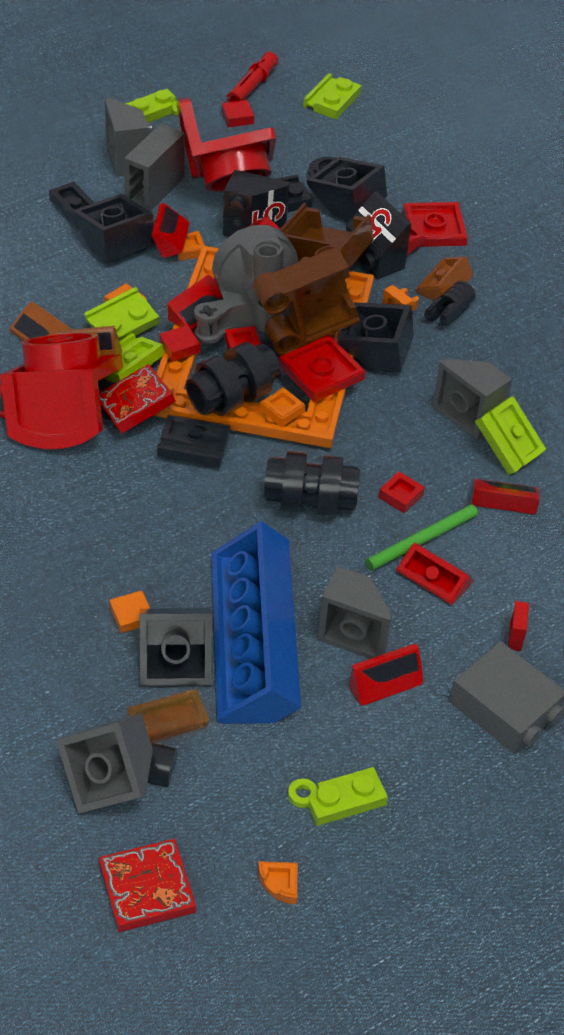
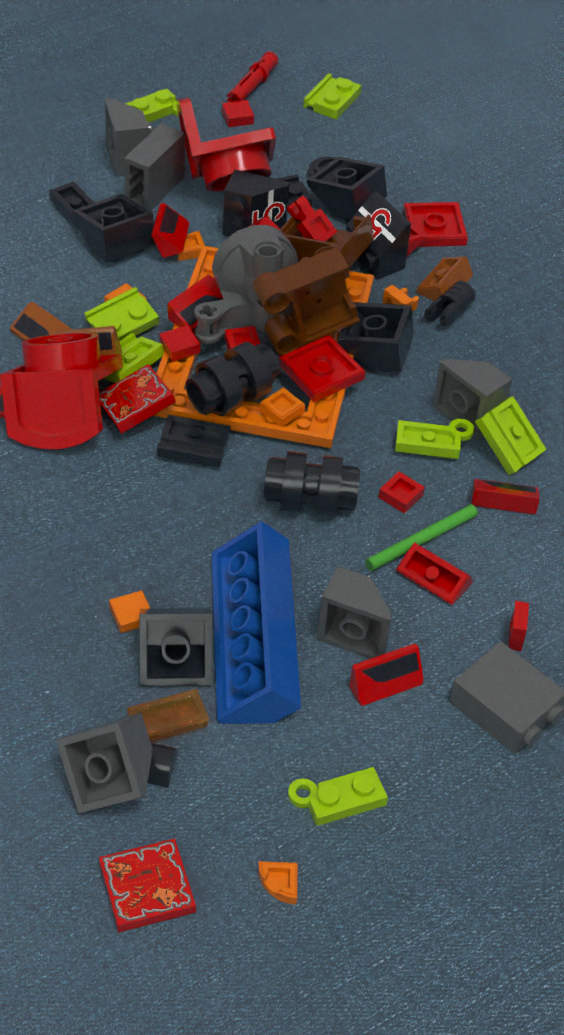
none -> red plate [287,196,338,242]
none -> lime hinge [395,419,474,459]

